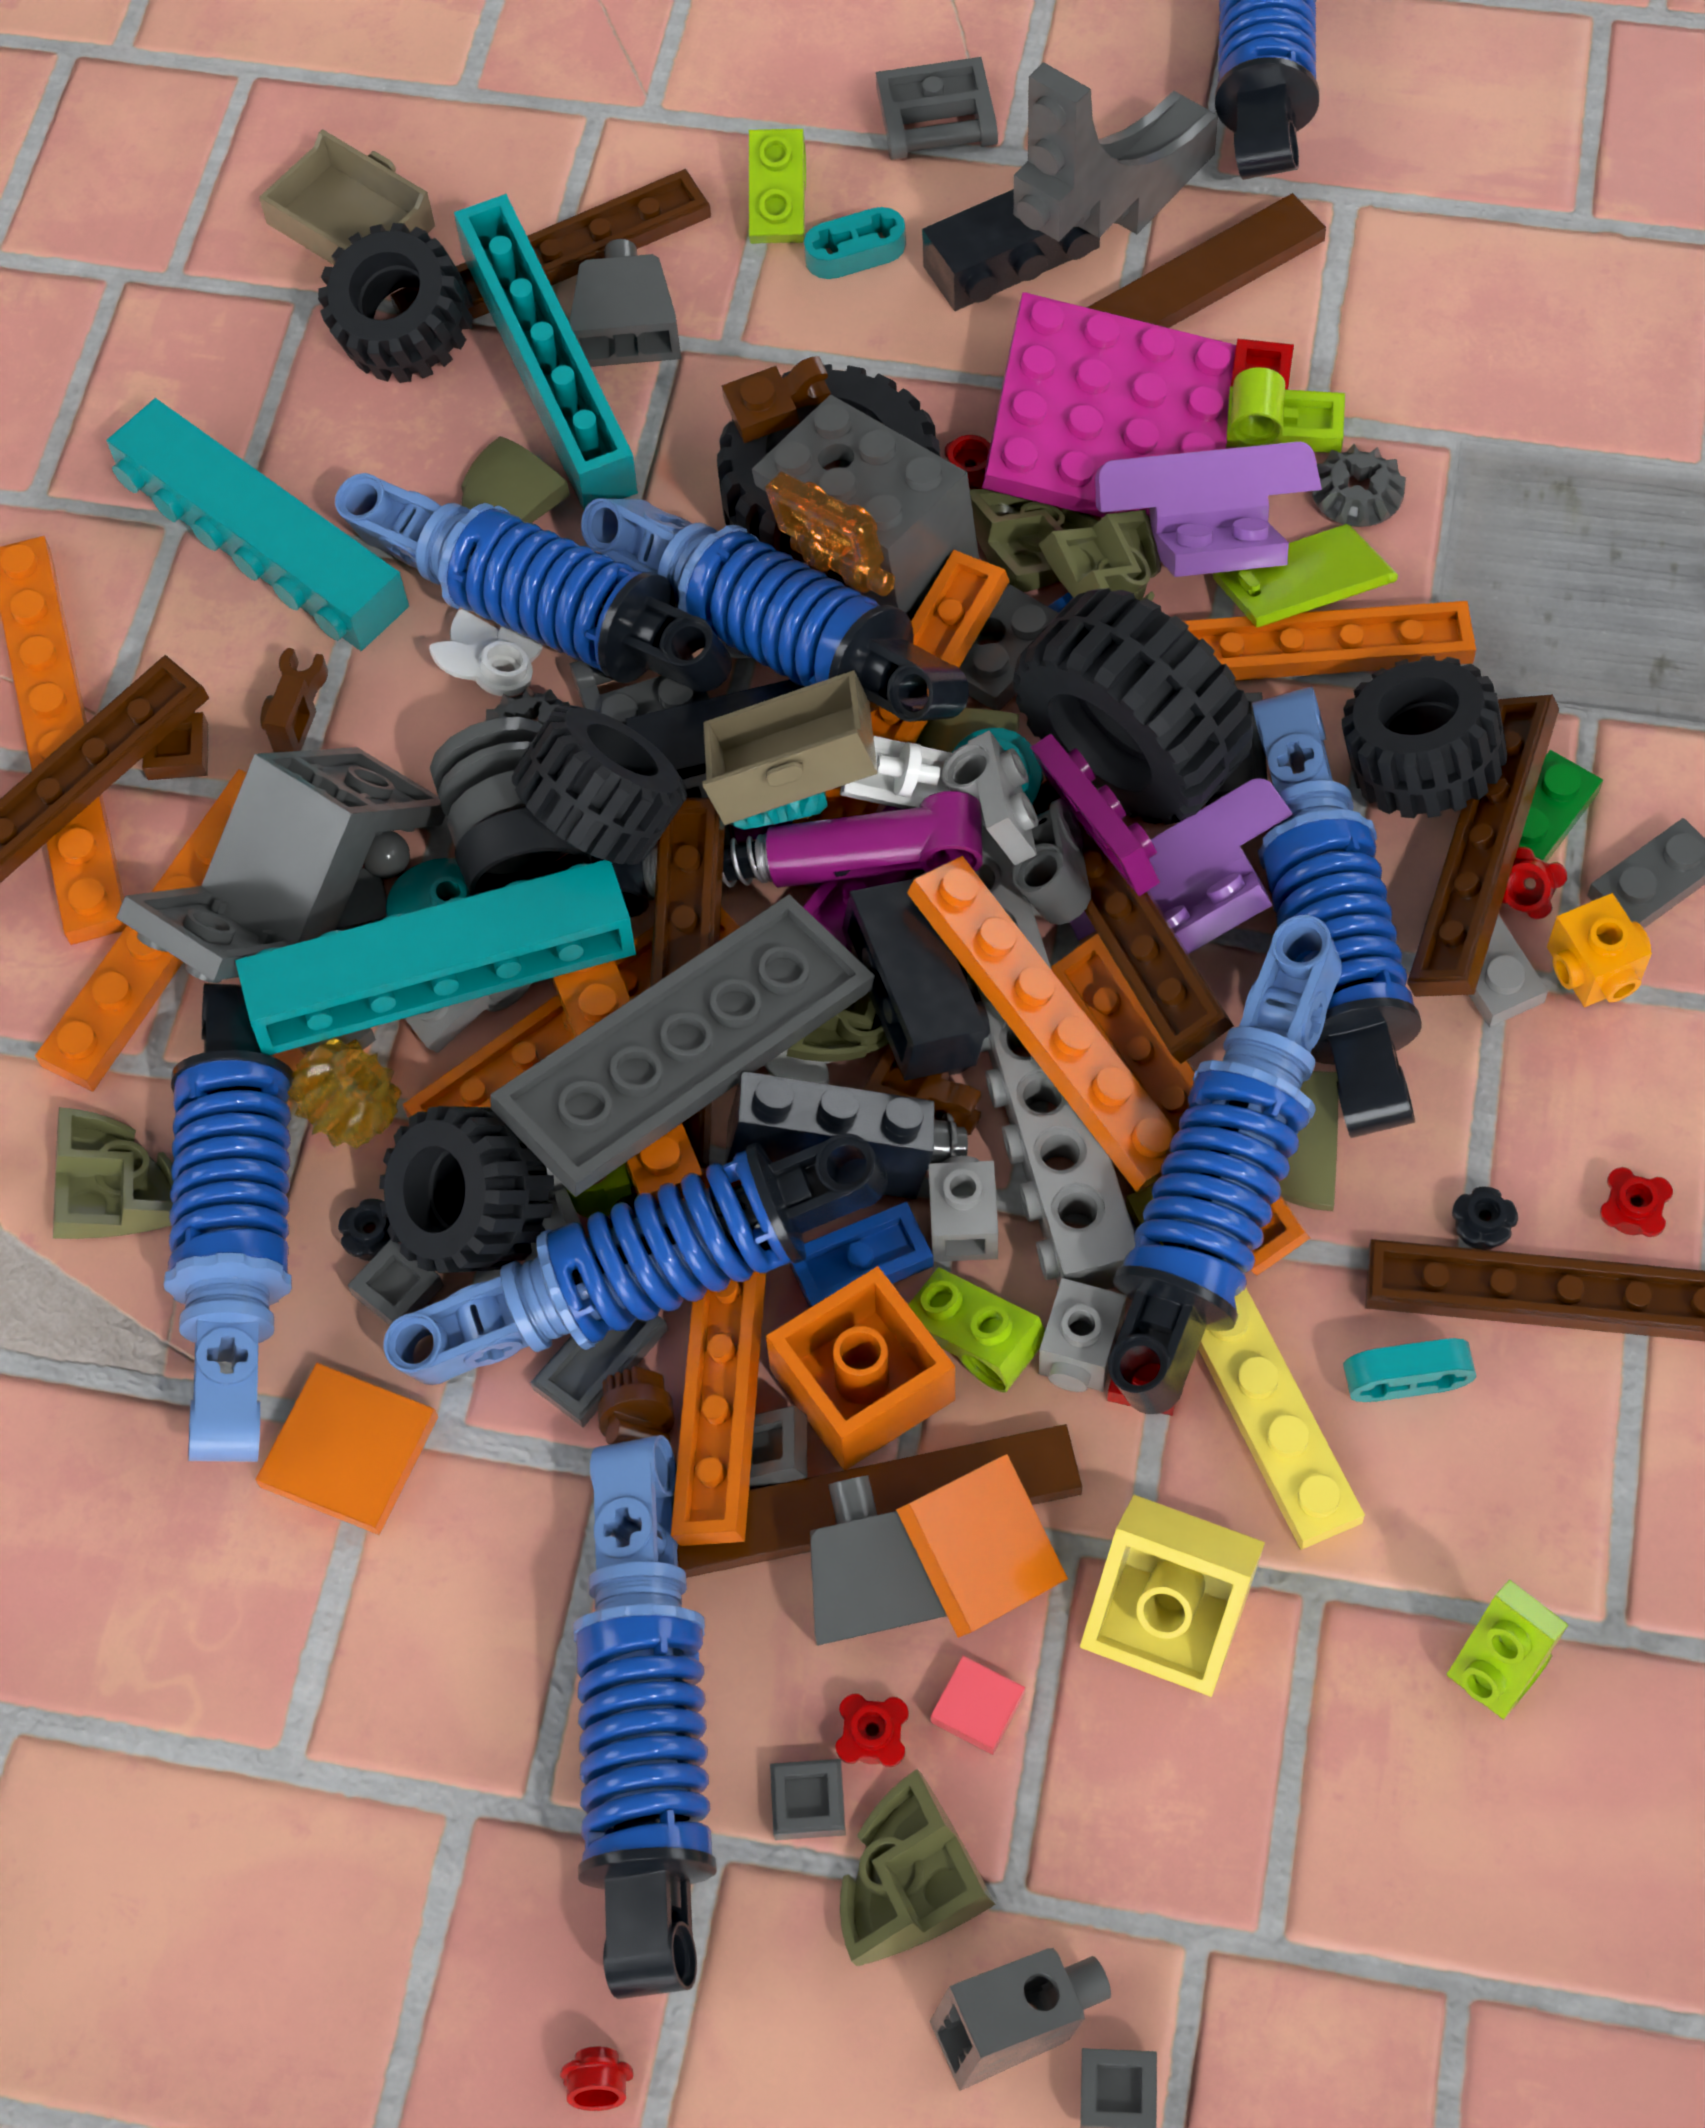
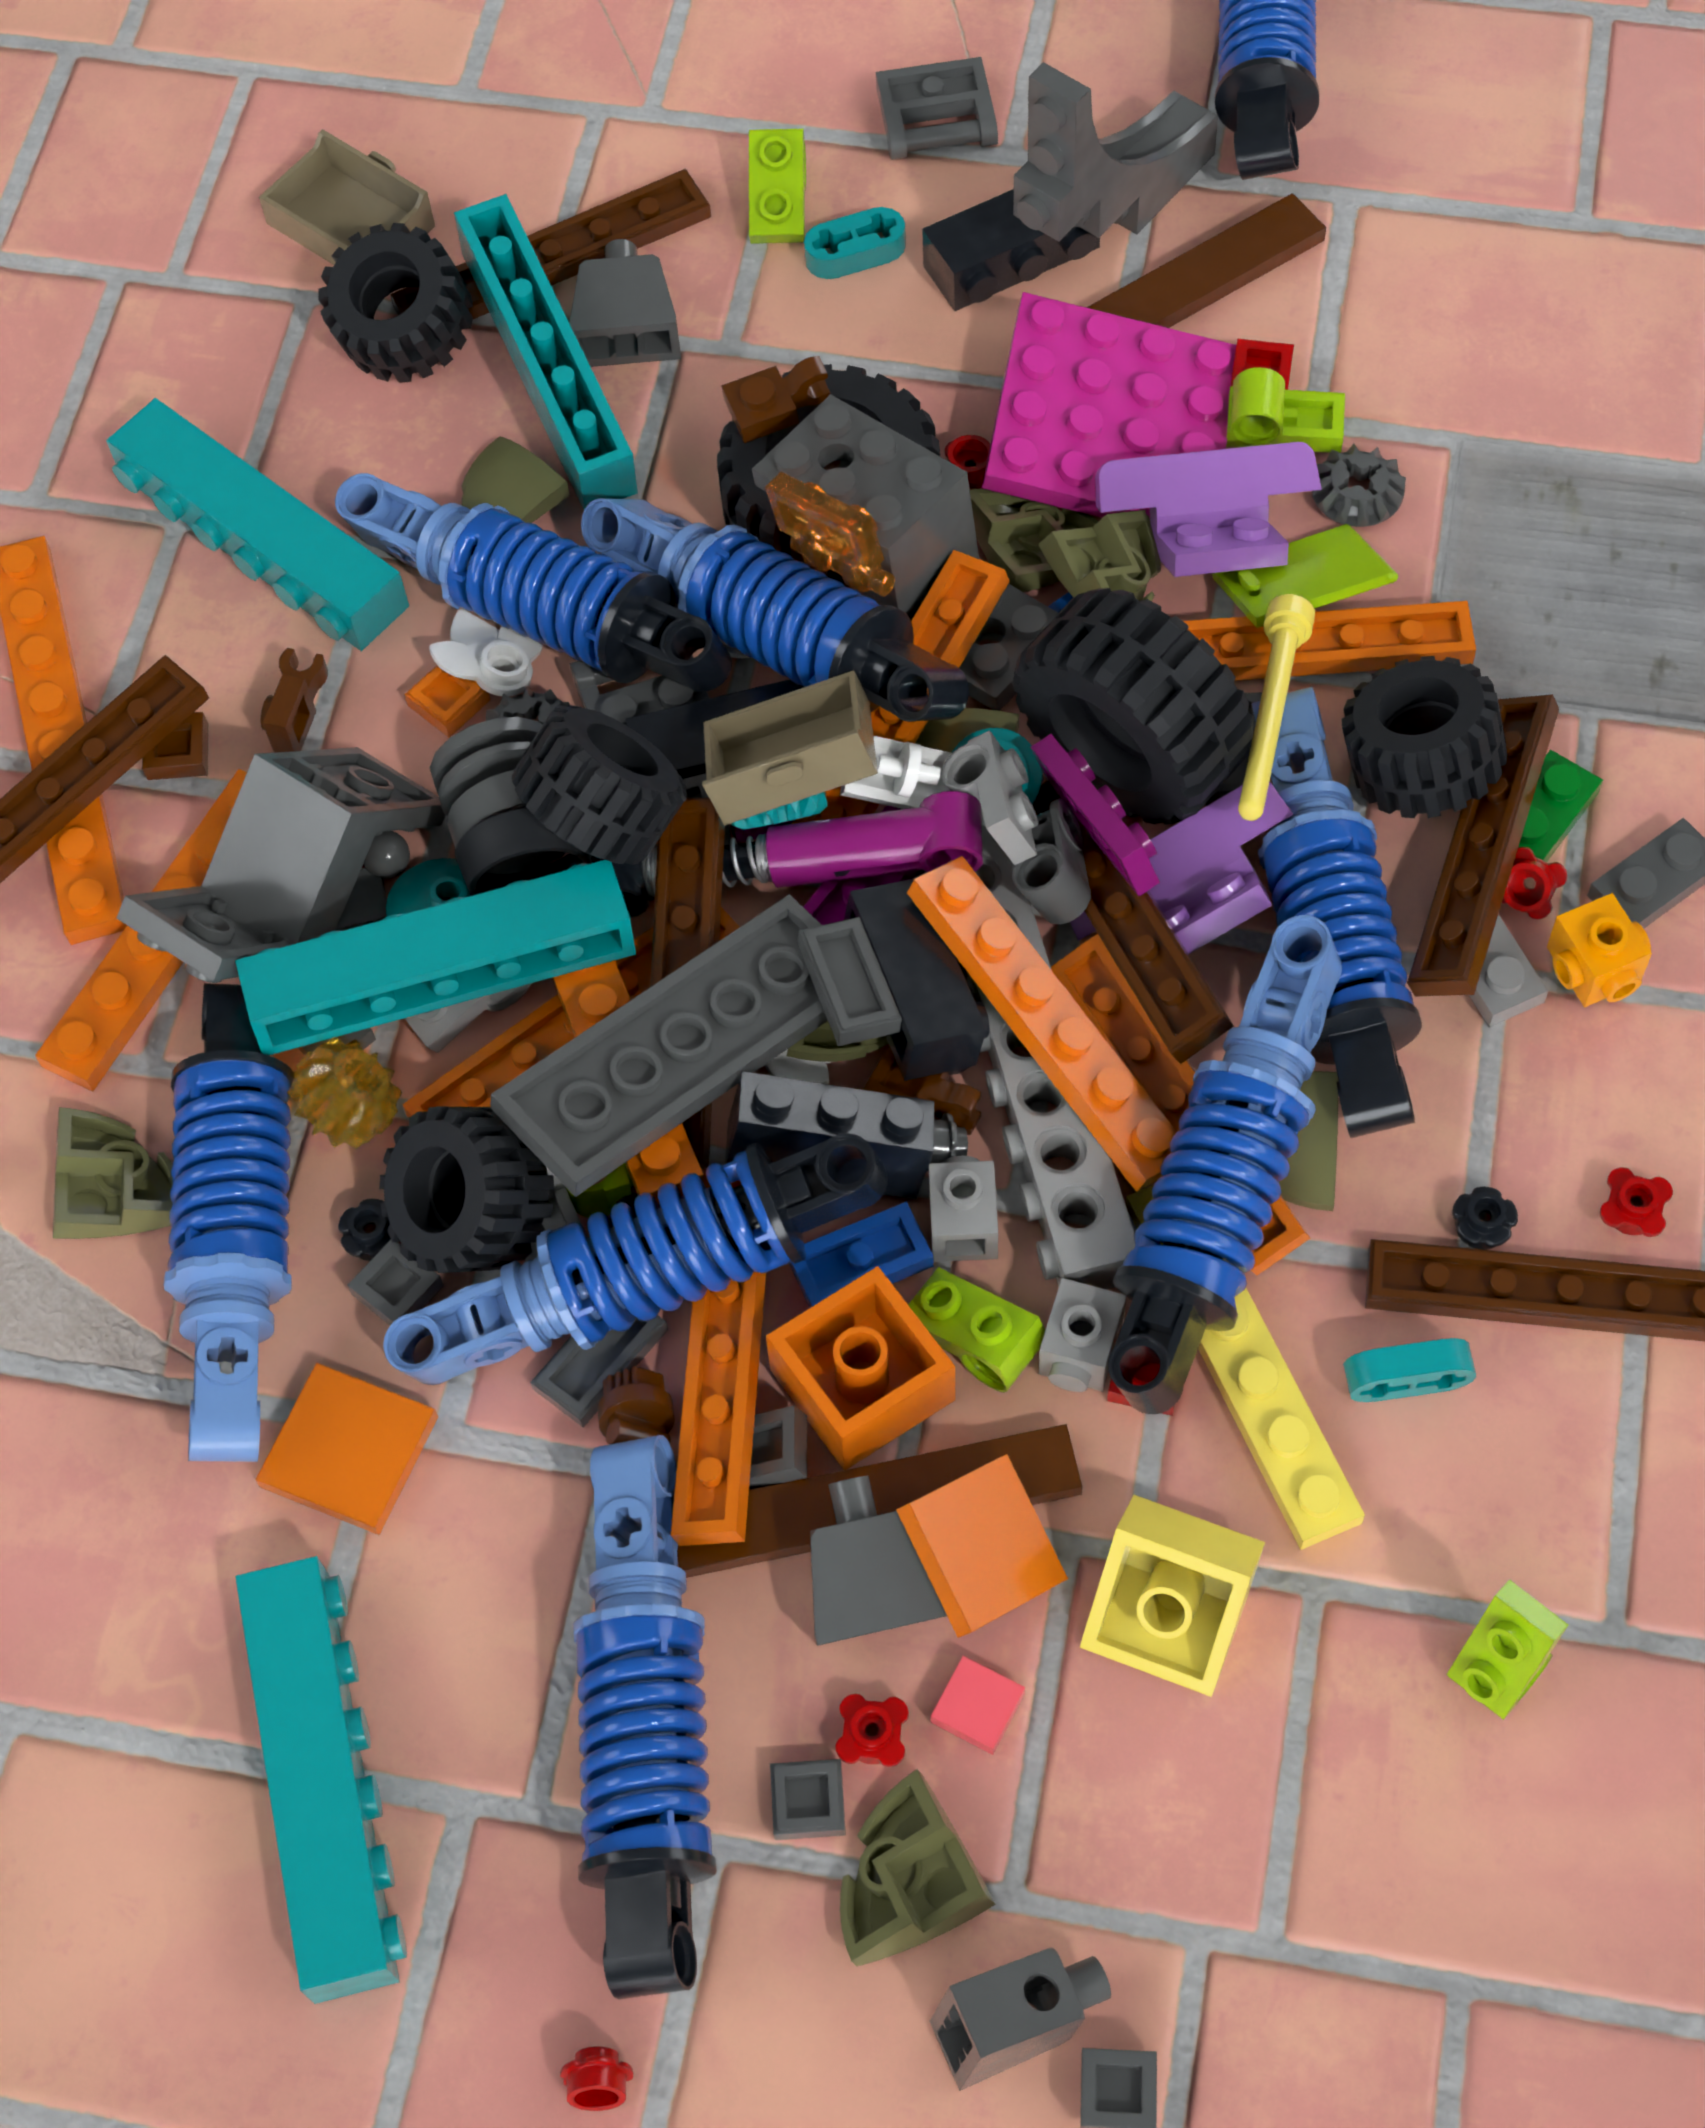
none -> teal brick [235,1556,407,2004]
none -> orange tile [404,665,491,738]
none -> dark grey tile [797,917,902,1046]
none -> light yellow piece [1238,594,1315,821]

